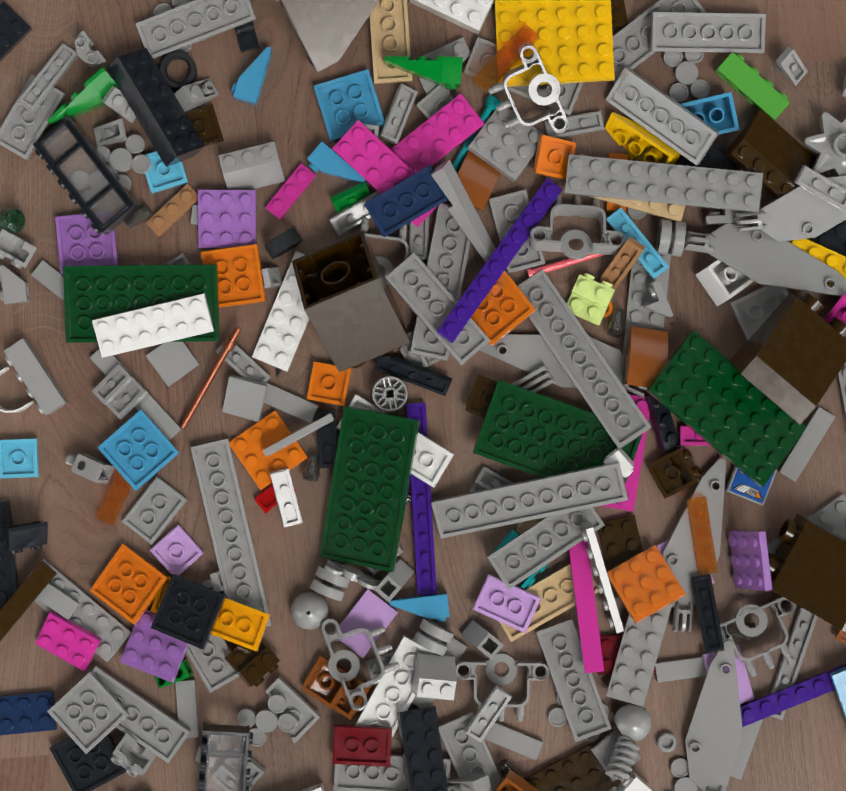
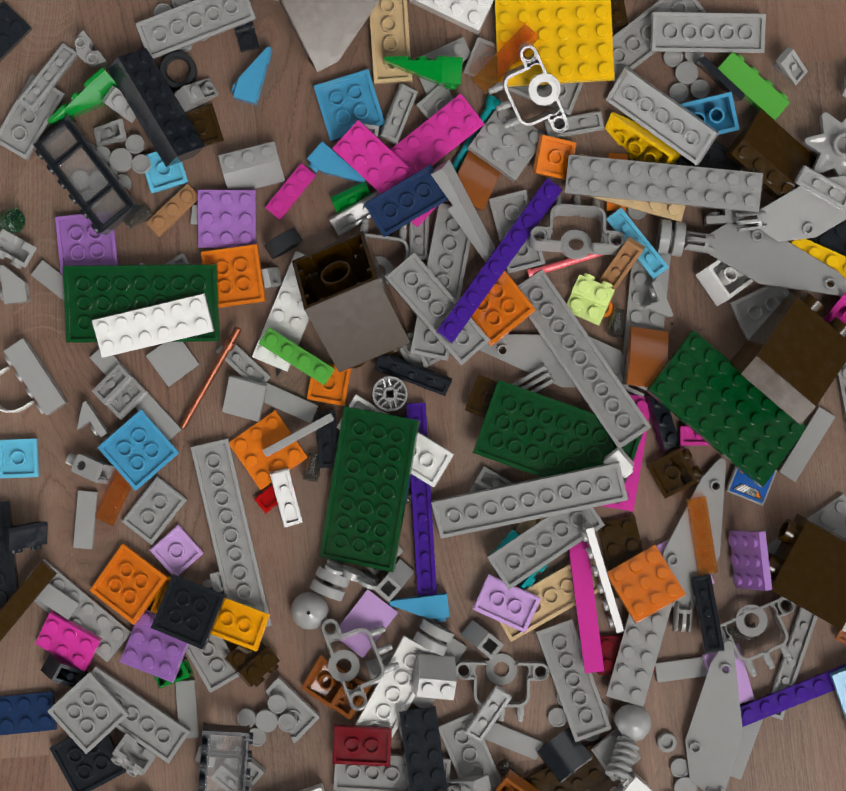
none -> black slope [41,653,89,687]
none -> light grey tile [73,490,98,549]
none -> light grey slope [77,401,110,437]
none -> bright green brick [259,328,335,385]
none -> black slope [537,727,593,783]
none -> black tile [695,56,745,102]

